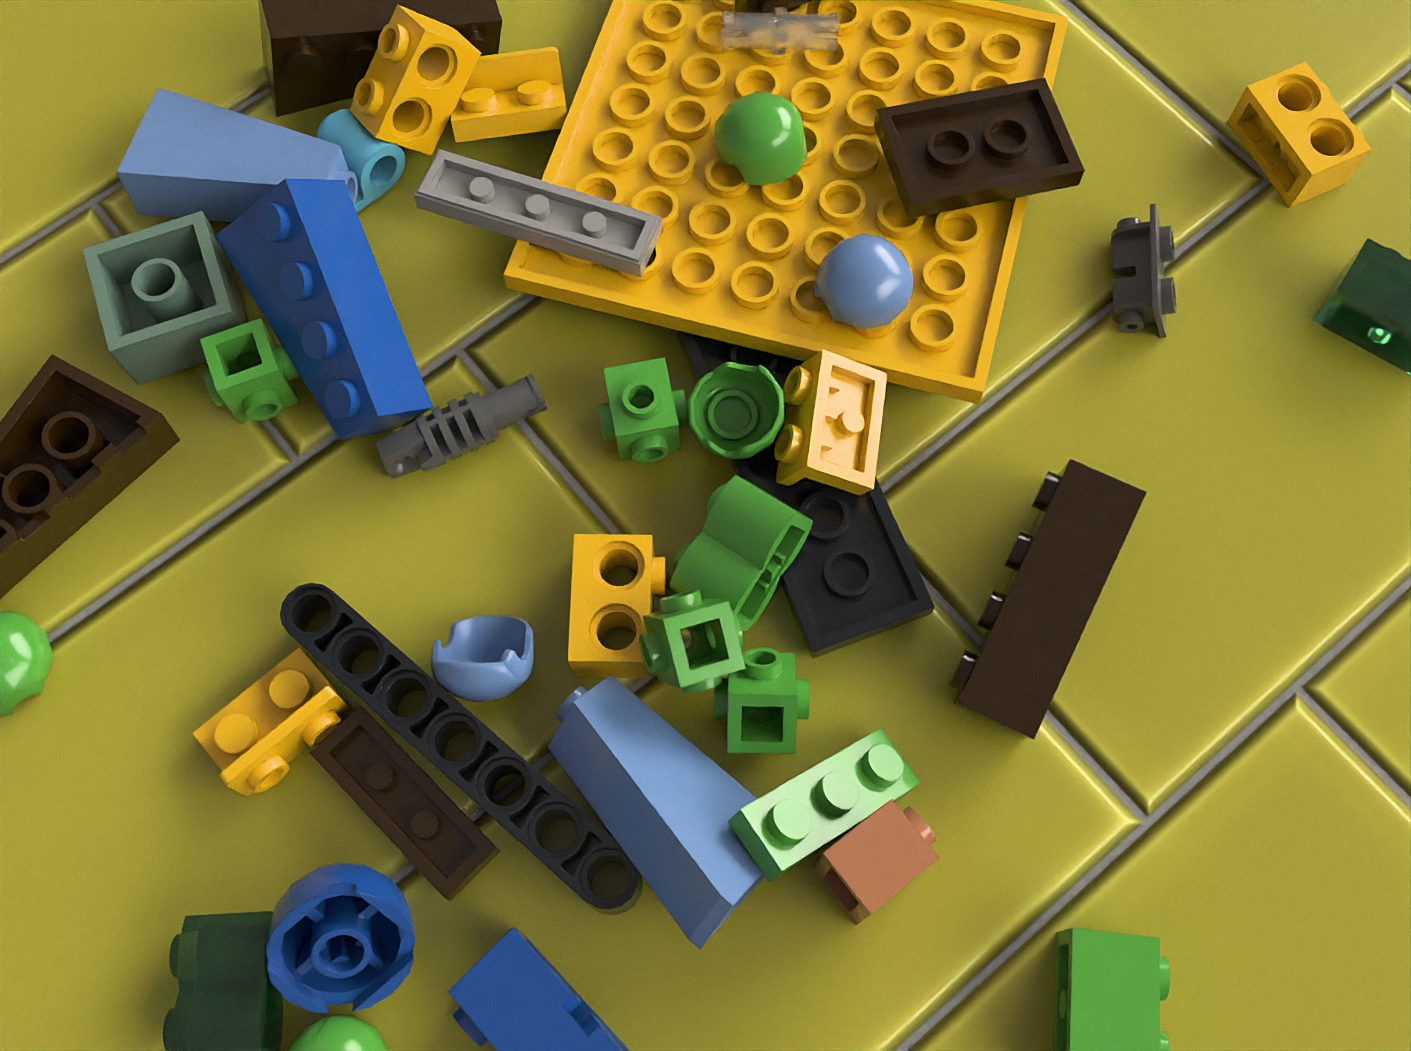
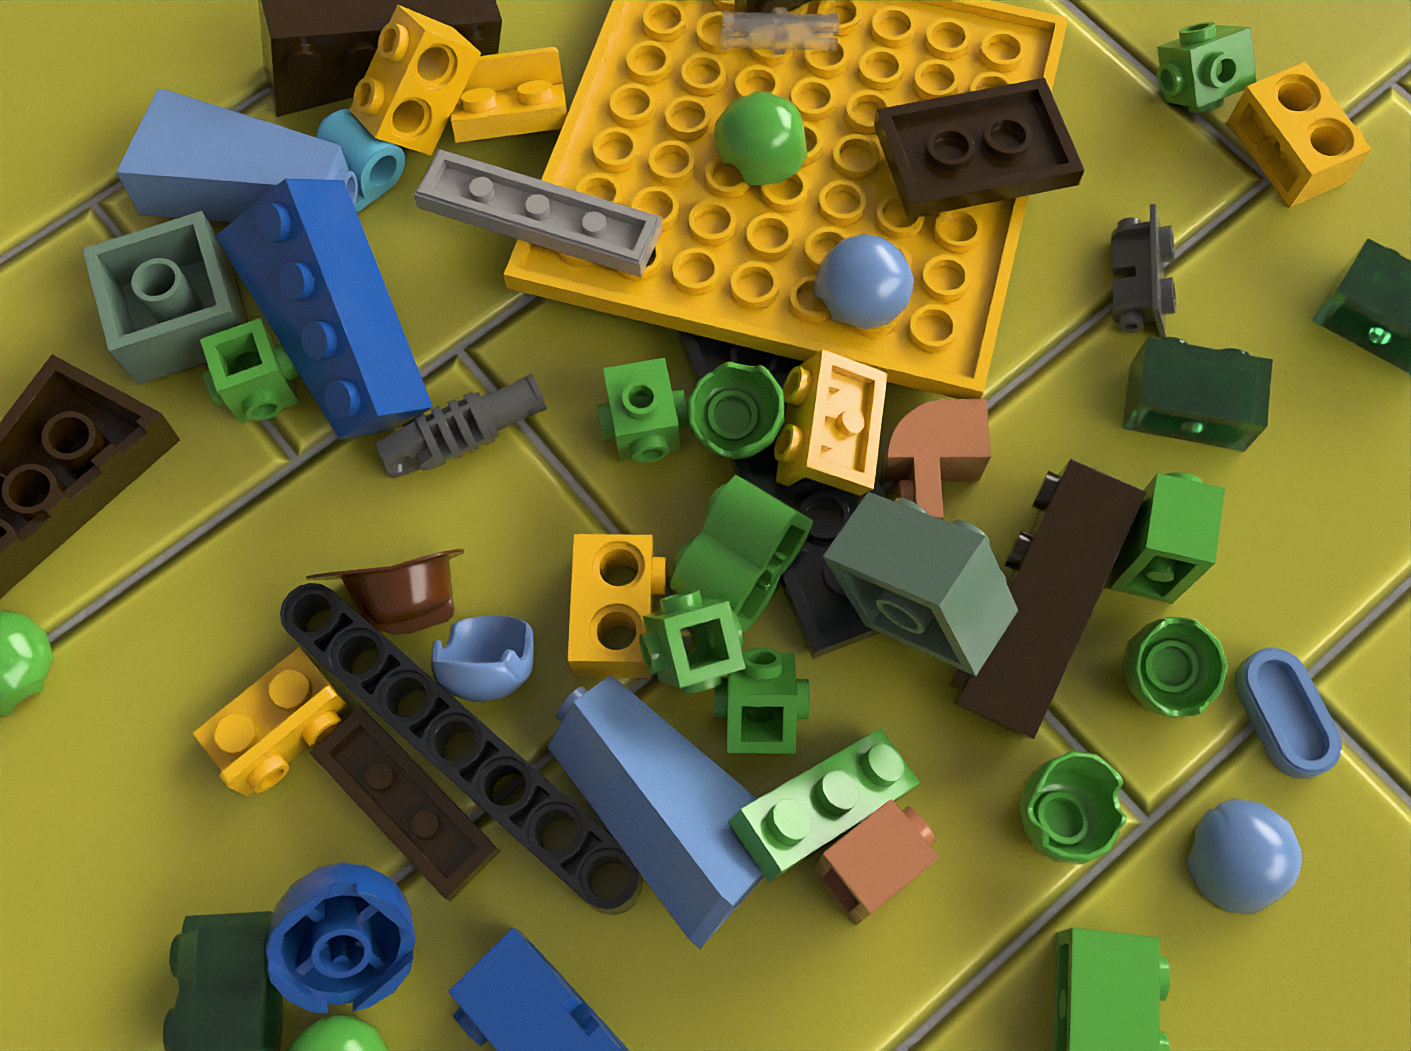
none -> reddish brown piece [306,549,464,635]
none -> sand green brick [823,492,1018,676]
none -> nougat brick [881,399,991,520]
none -> bright green hair [1019,751,1127,865]
none -> bright green brick [1109,472,1225,604]
none -> clear green brick [1122,337,1273,452]
none -> bright green hair [1122,617,1228,717]
none -> bright green brick [1157,22,1257,112]
none -> medium blue hair [1186,798,1302,914]
none -> medium blue tile [1235,648,1342,779]

